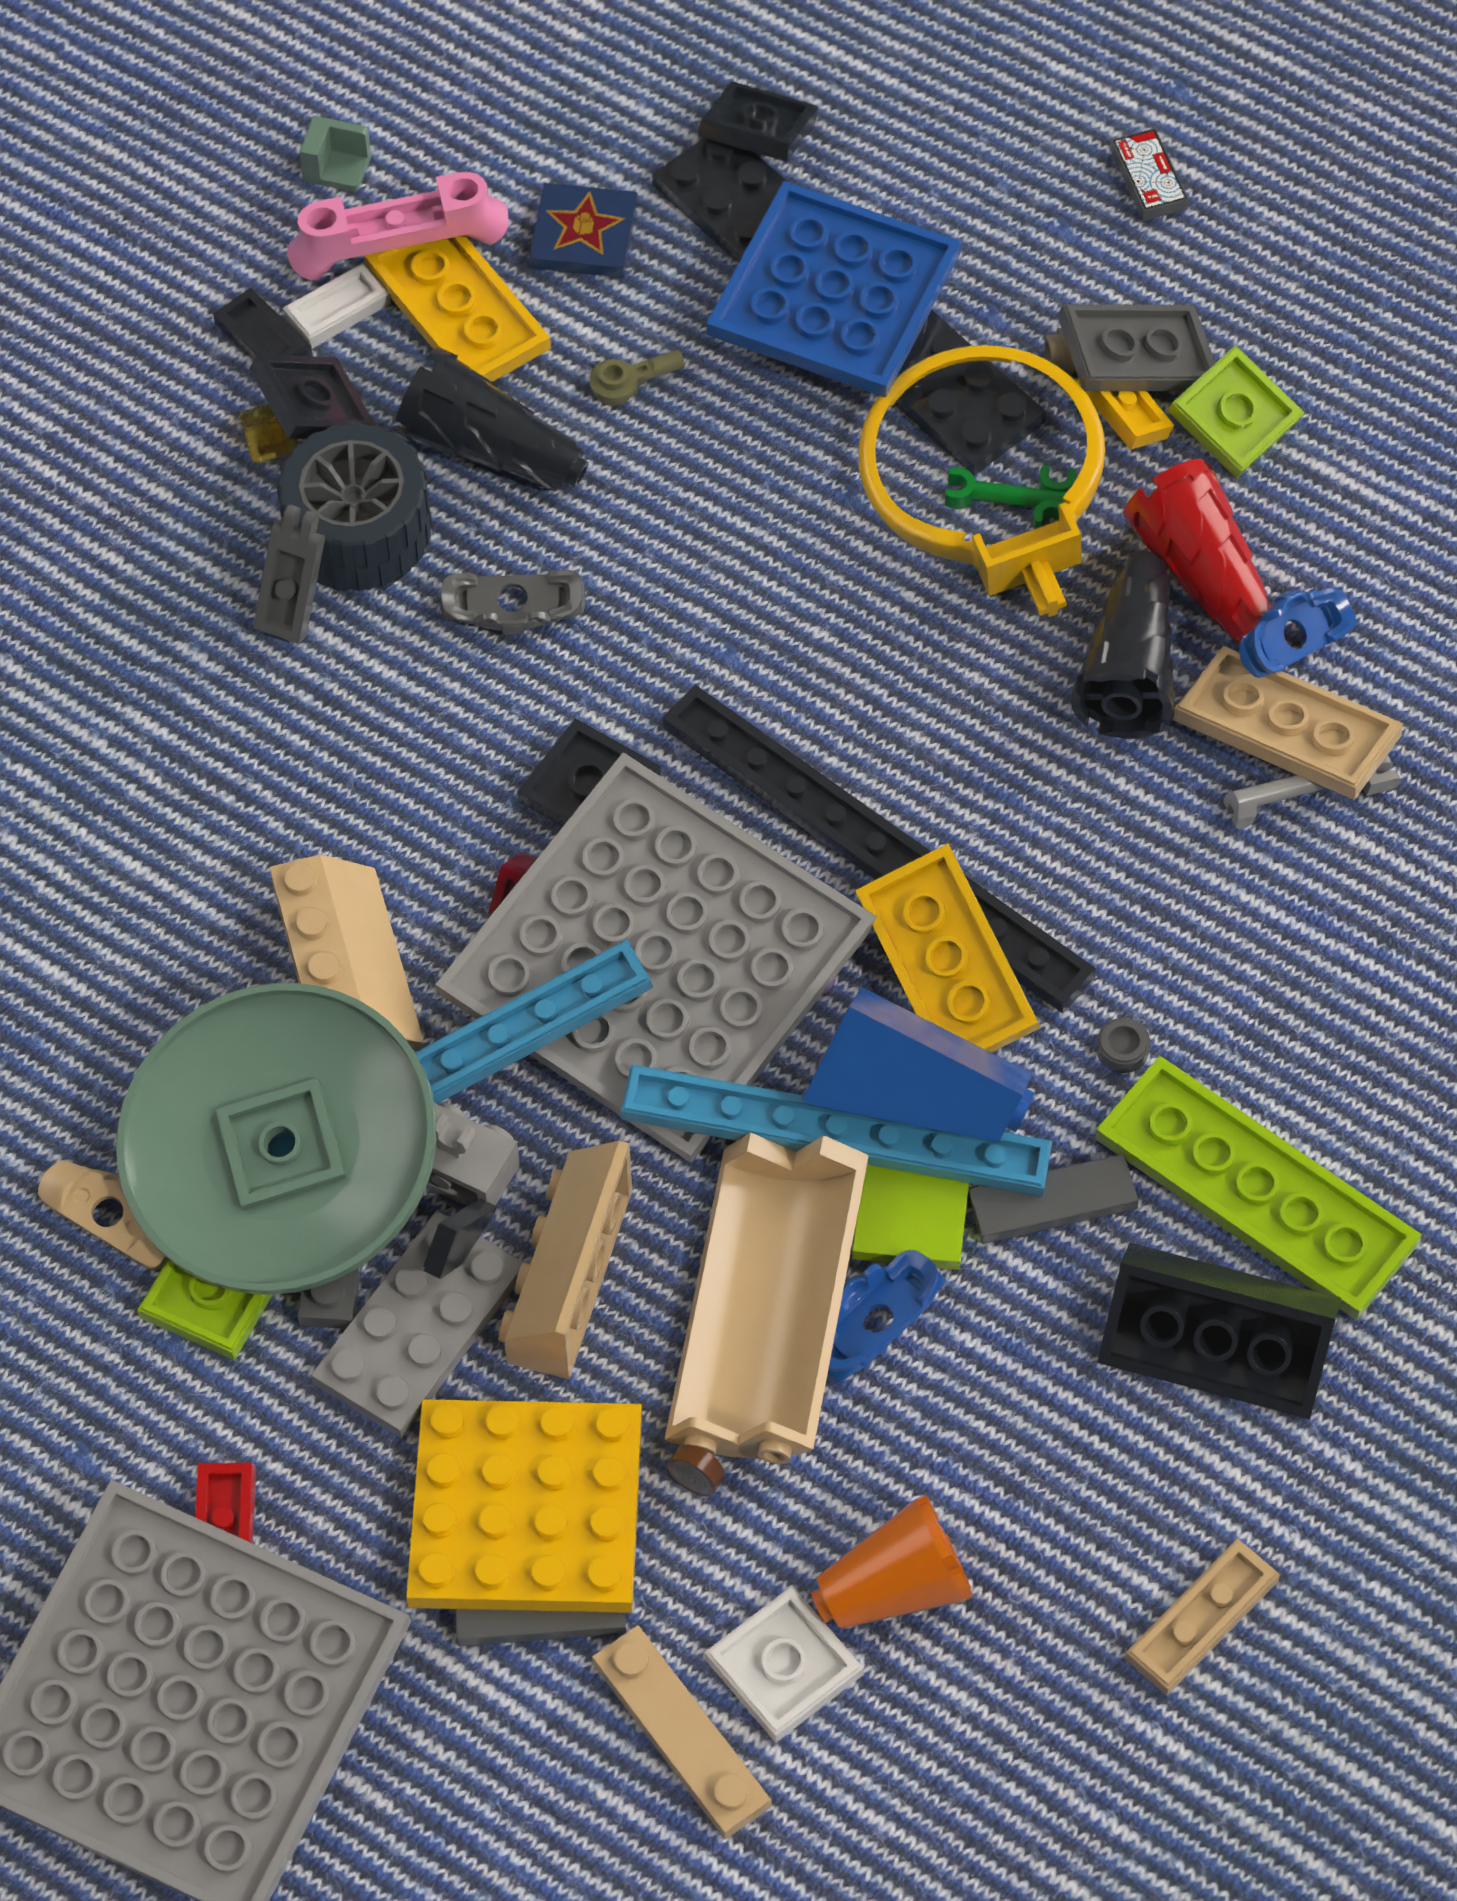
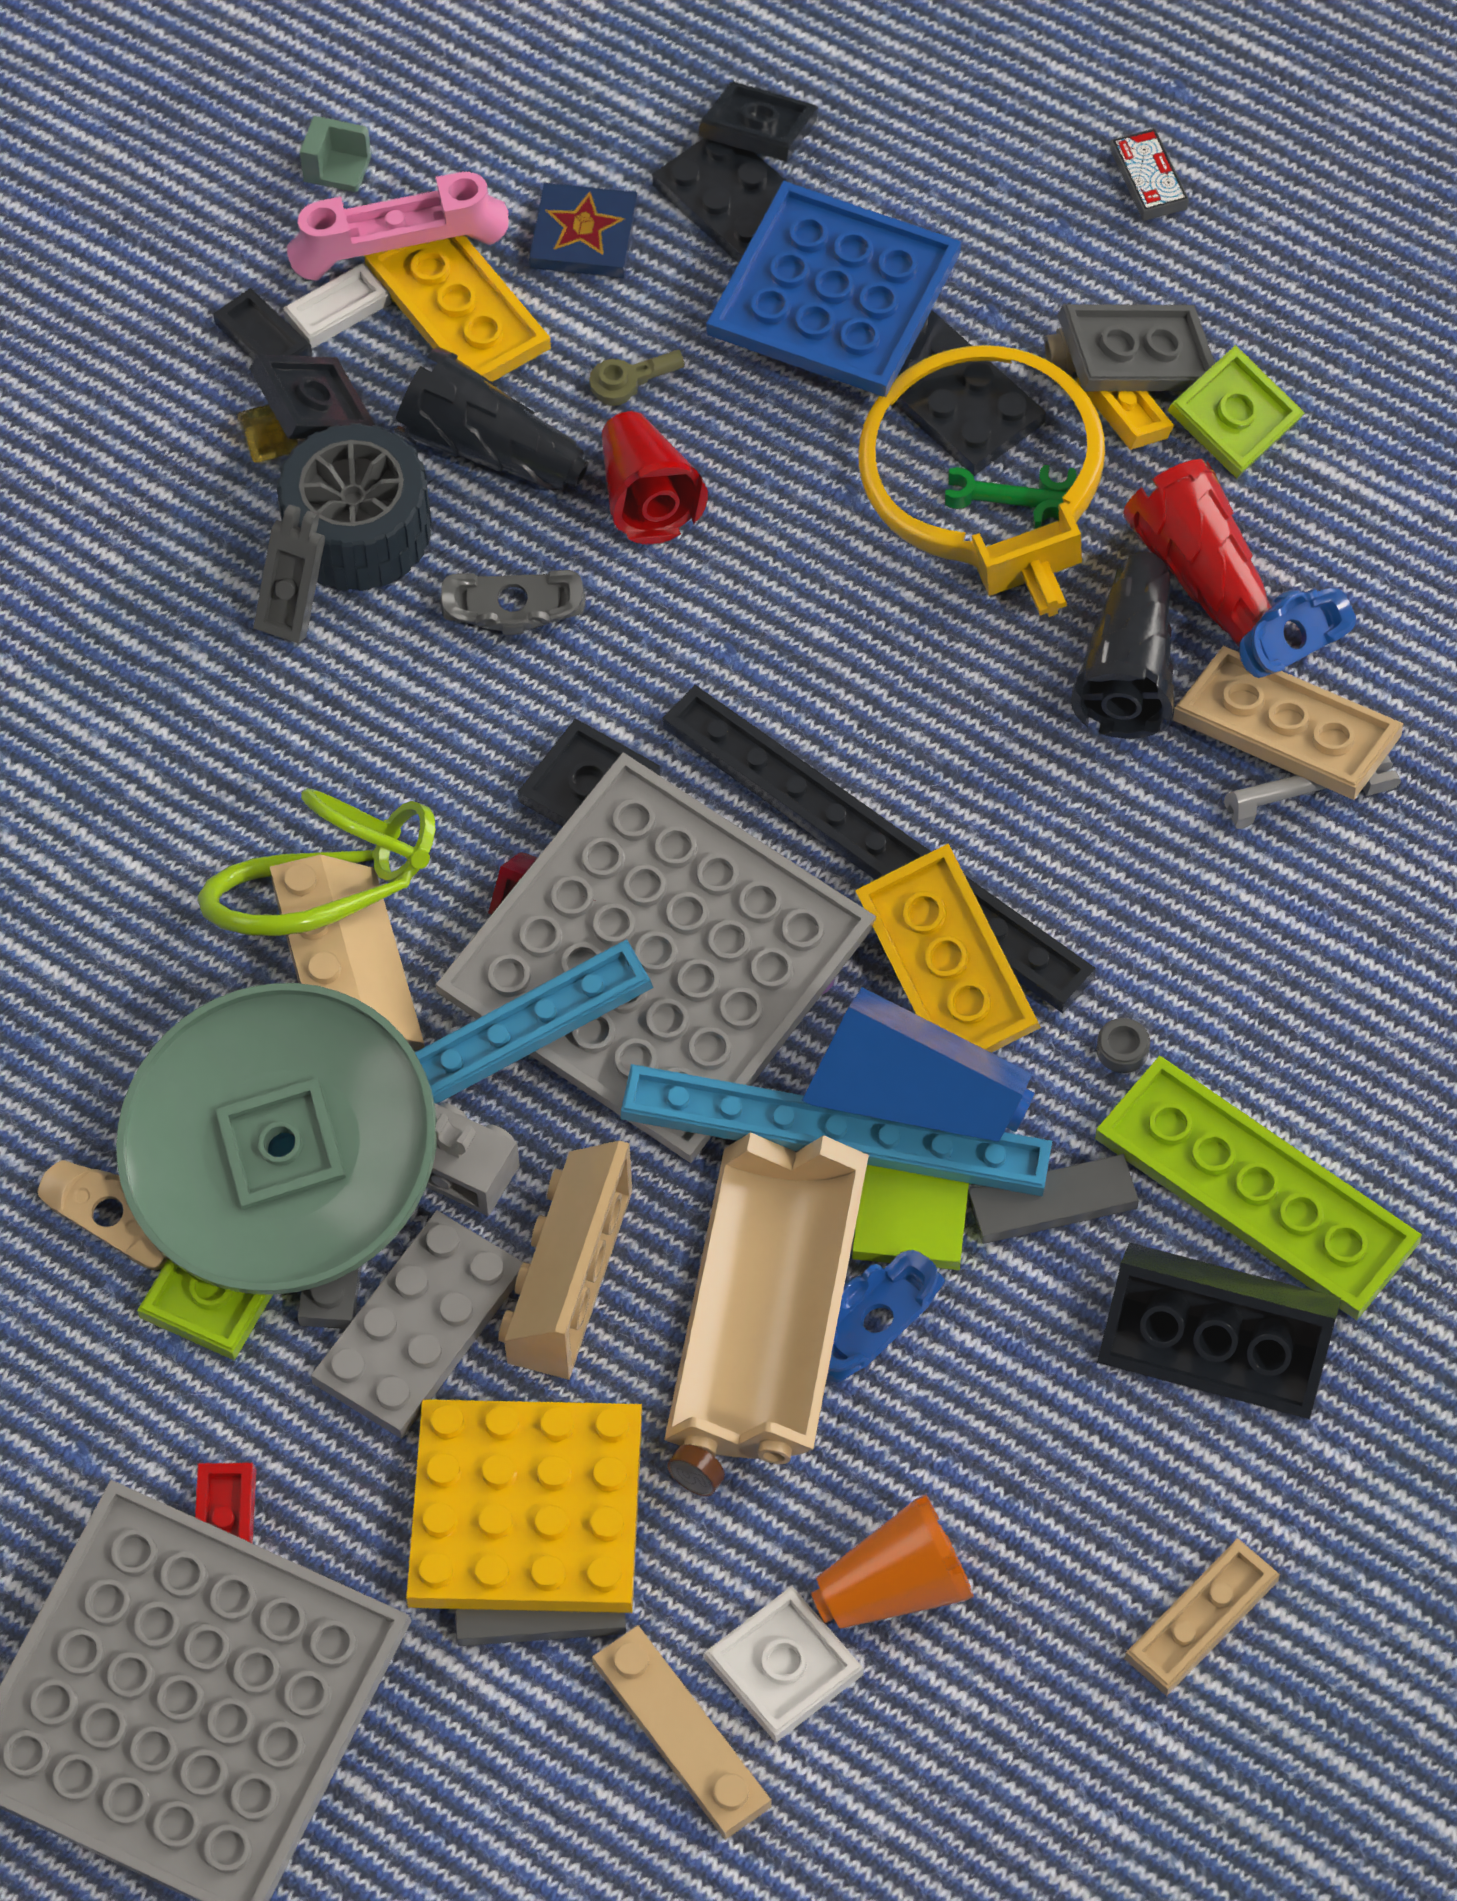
black tile [423,1199,497,1279] -> none
none -> lime animal [197,788,436,936]
none -> red cone [602,411,708,544]

